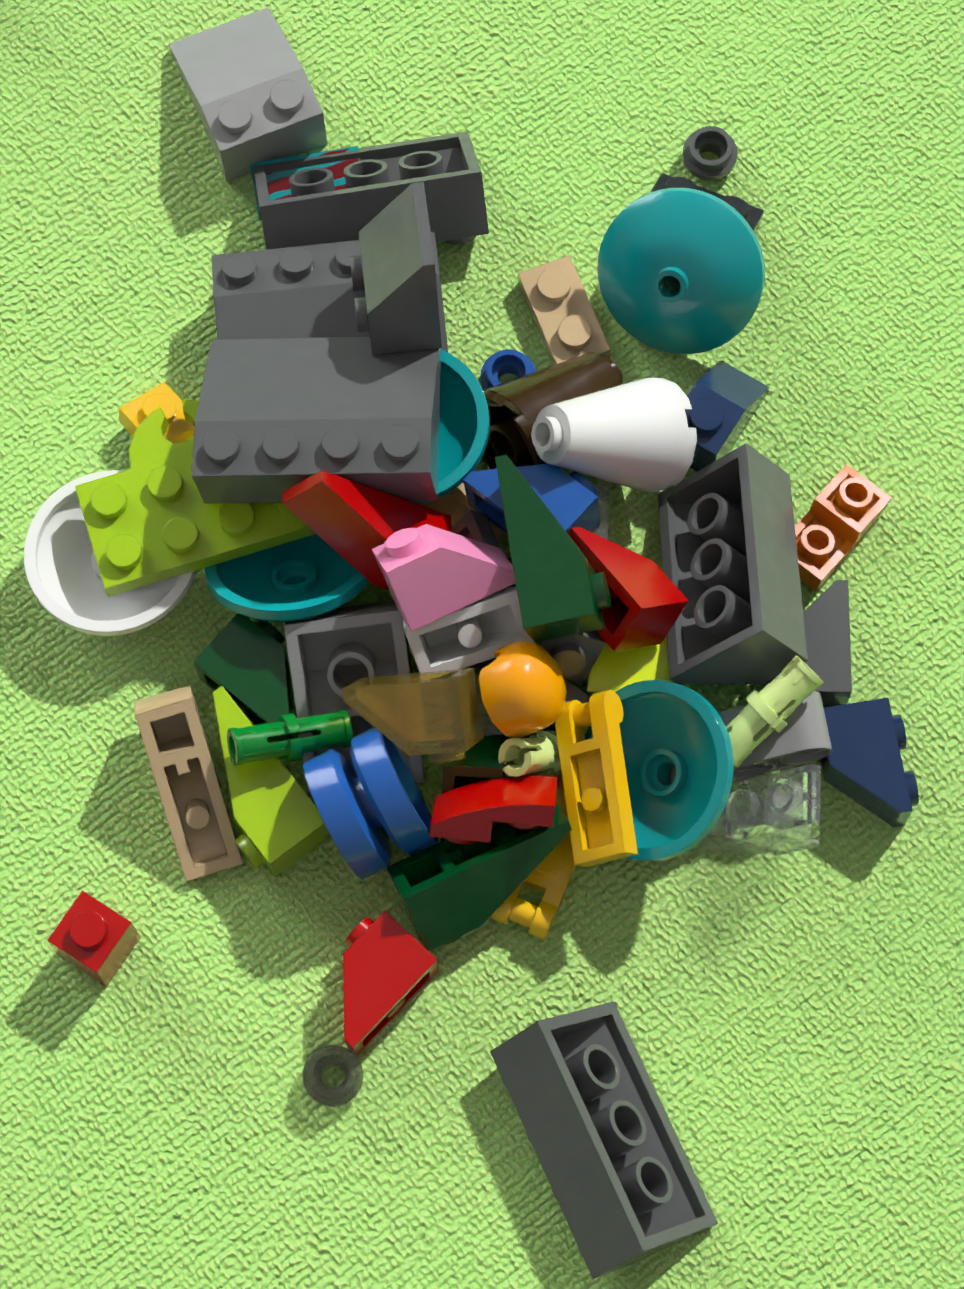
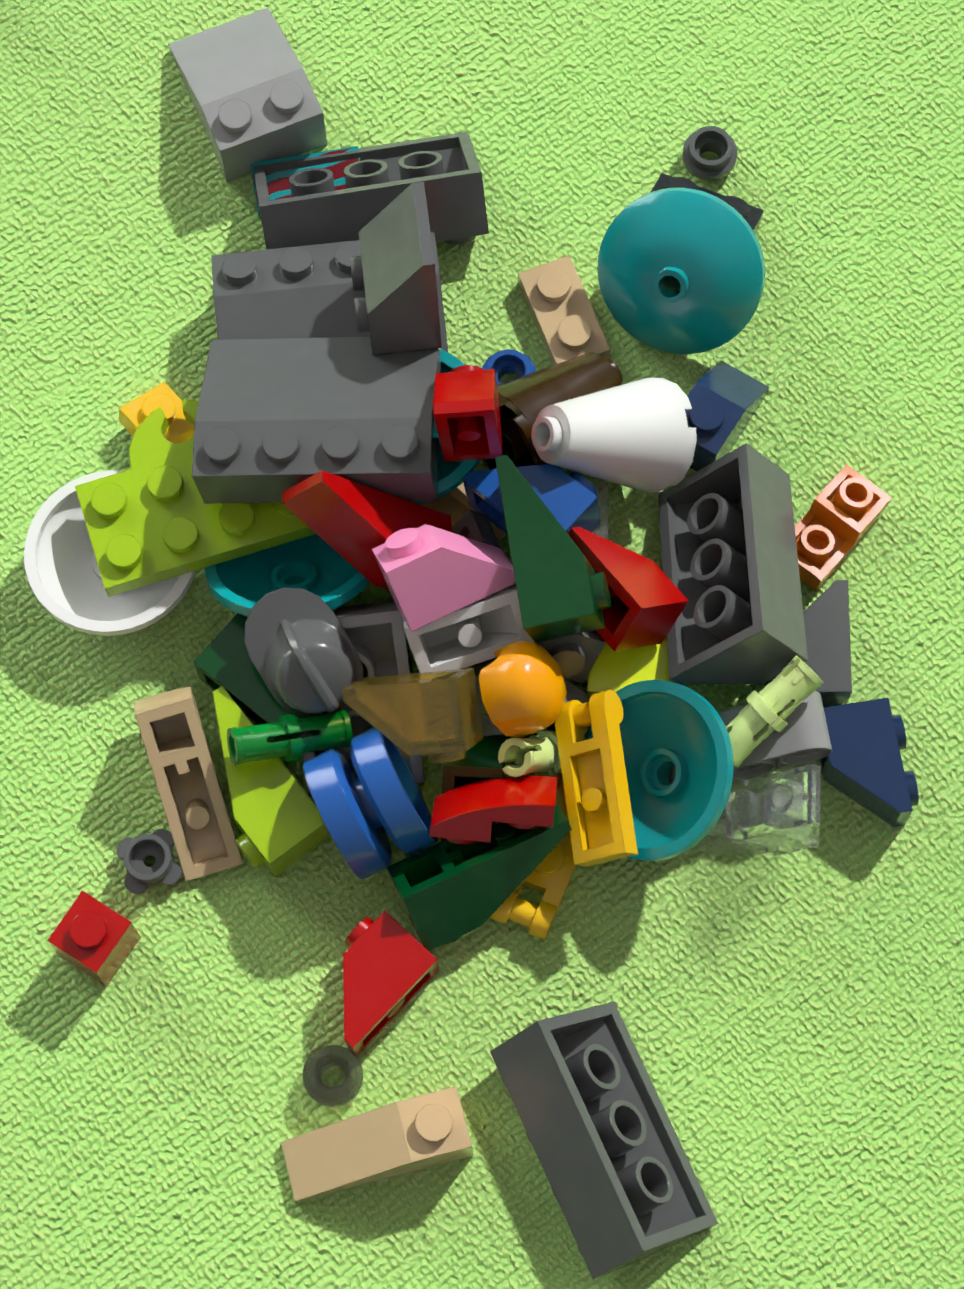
none -> dark grey plate [117,829,182,895]
none -> dark grey piece [244,587,364,718]
none -> tan slope [281,1086,473,1203]
none -> red slope [433,365,502,462]

